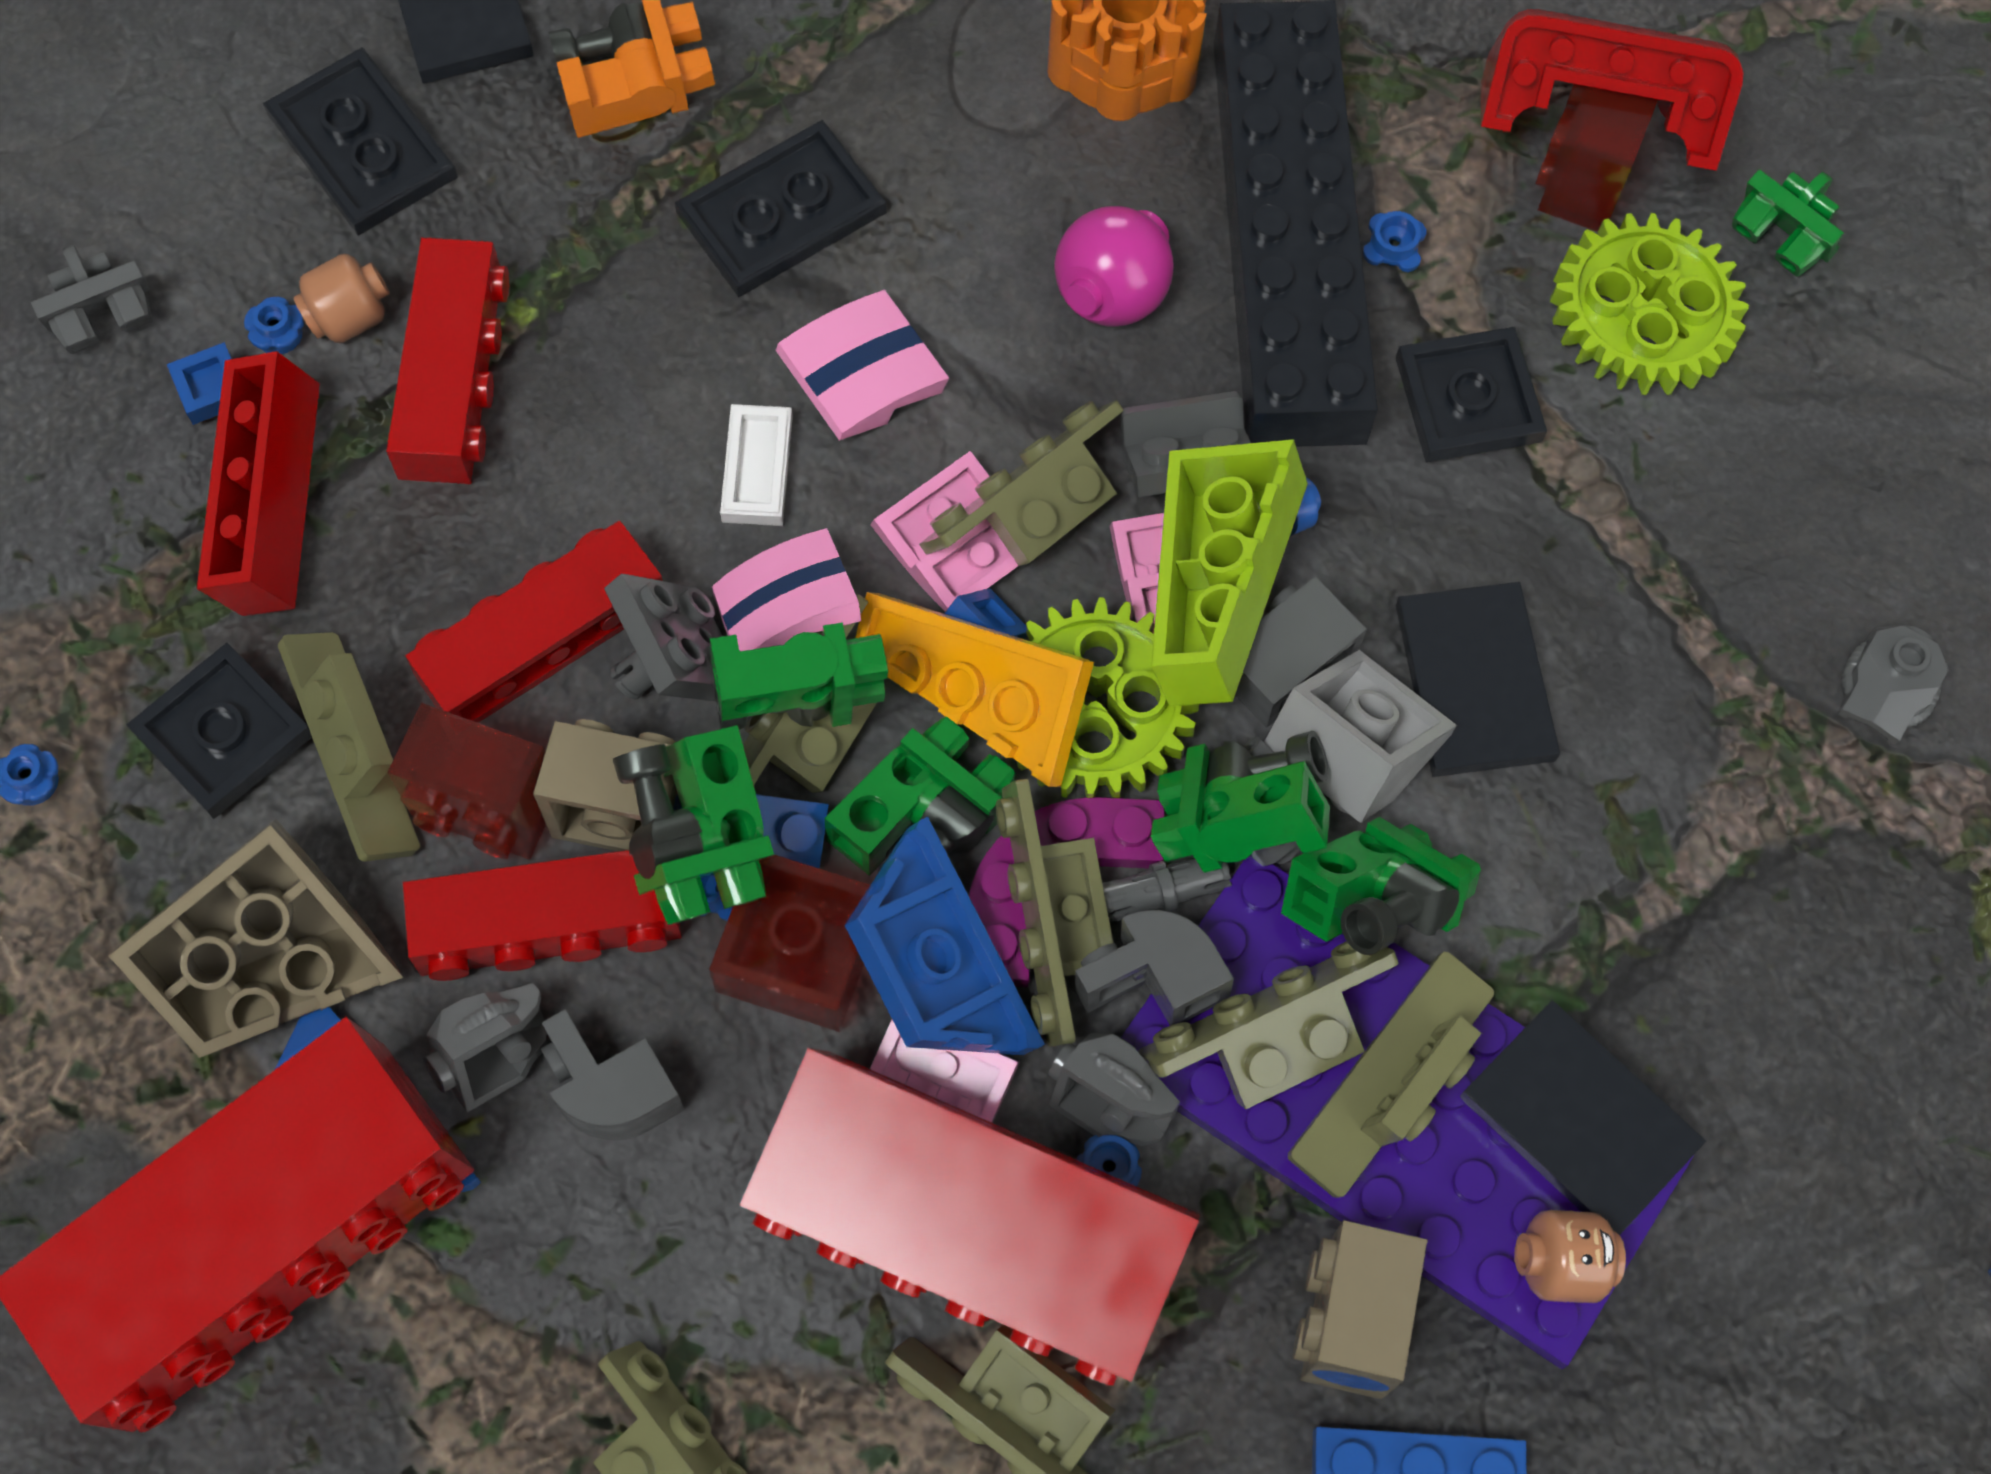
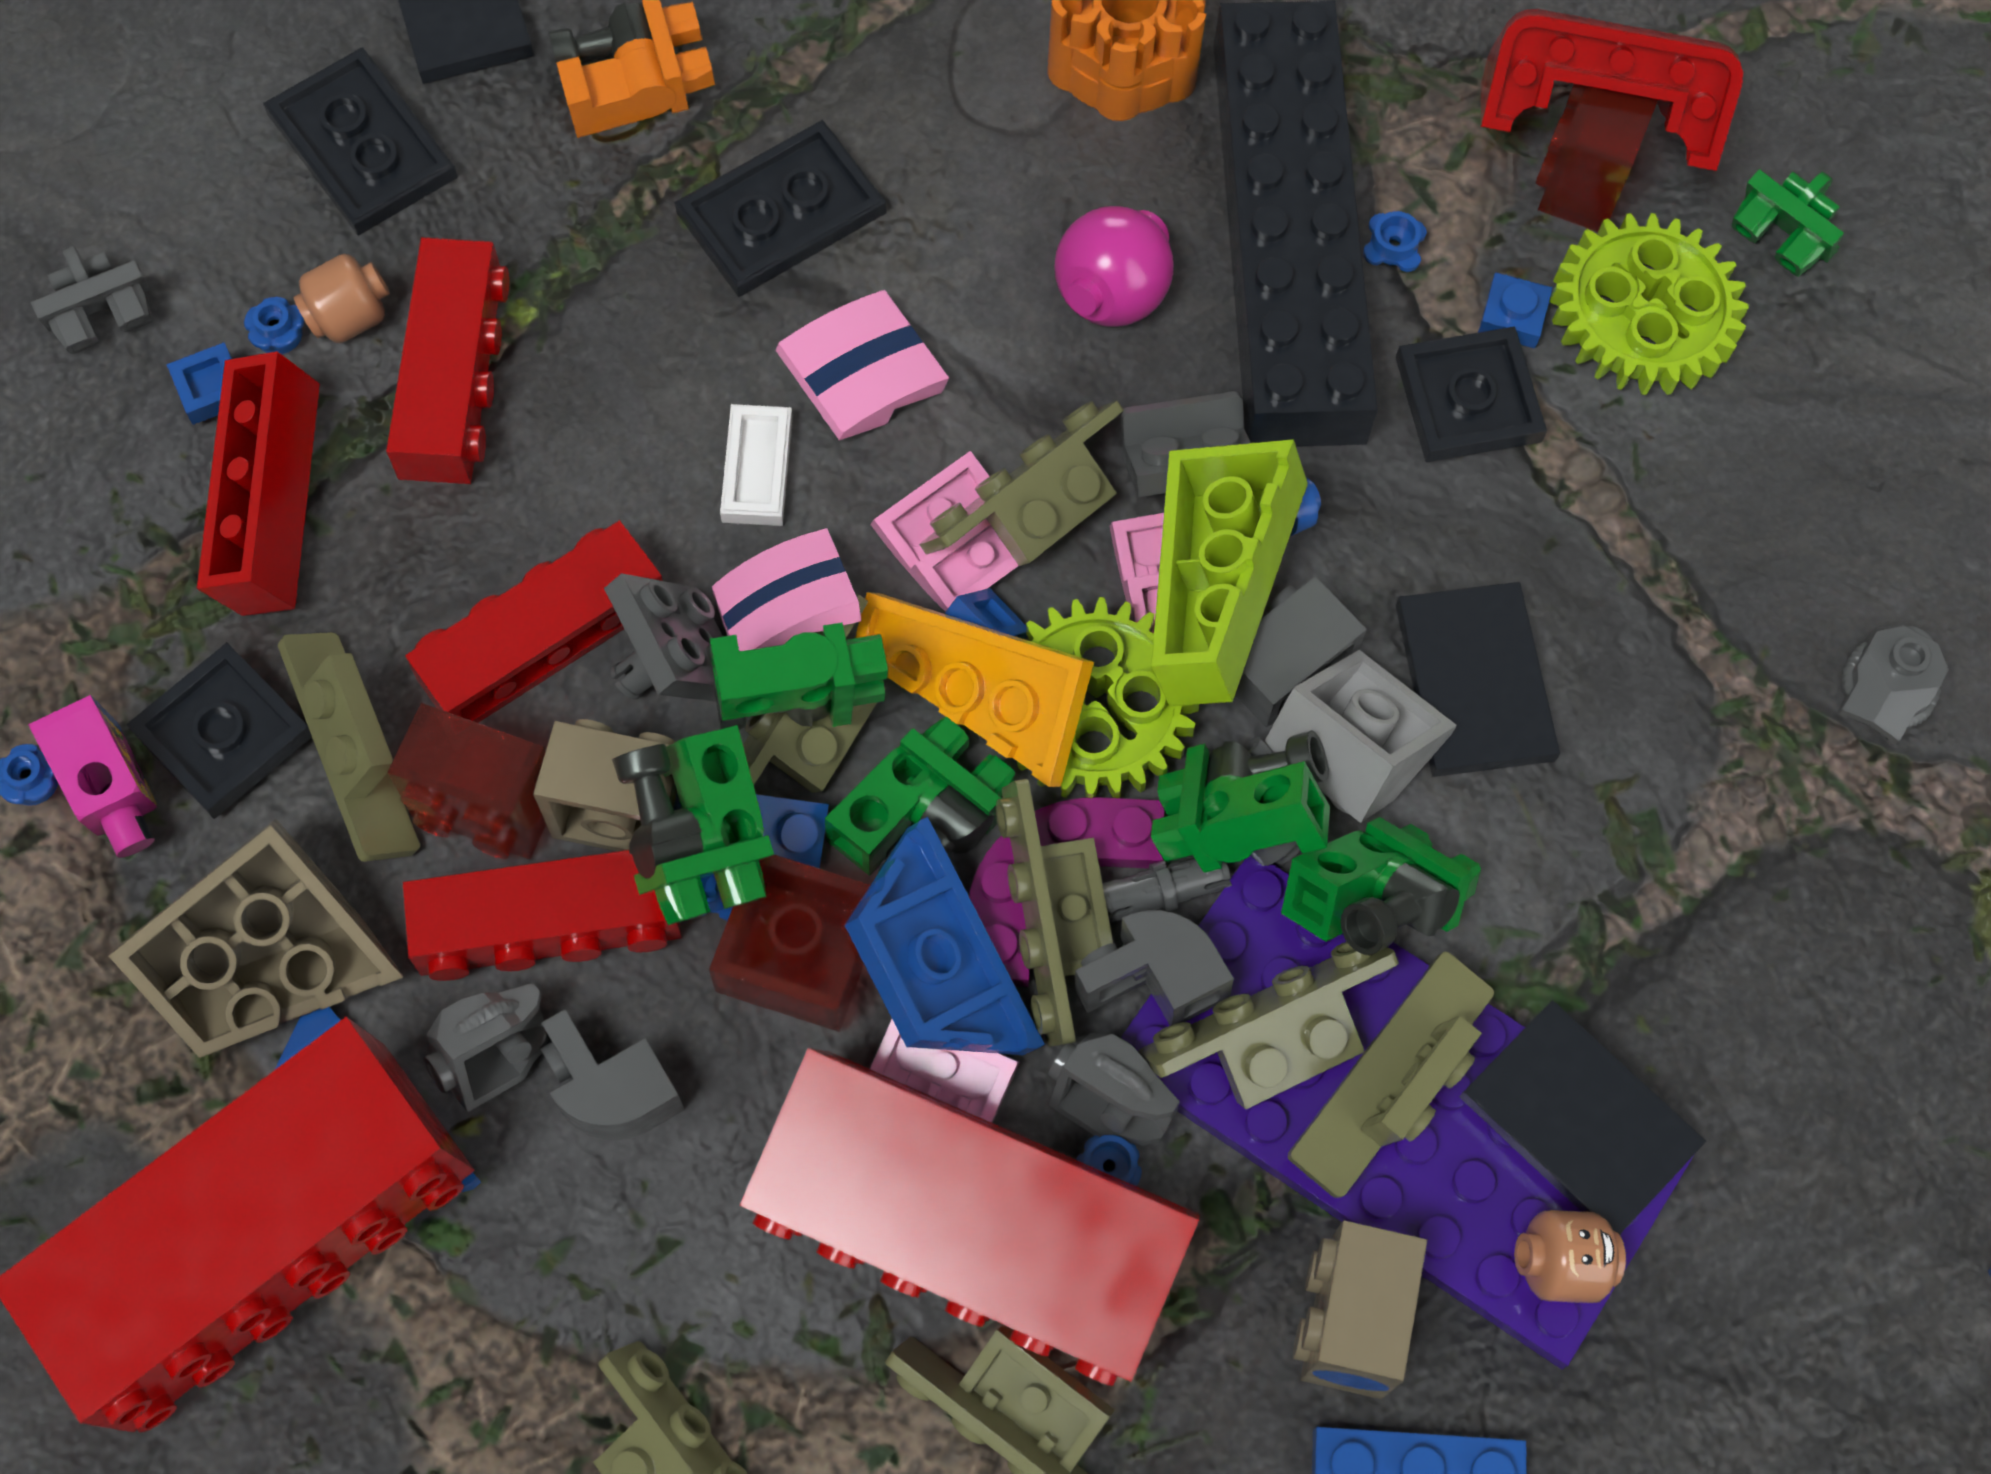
none -> dark pink torso [28,695,157,858]
none -> blue plate [1478,272,1553,349]

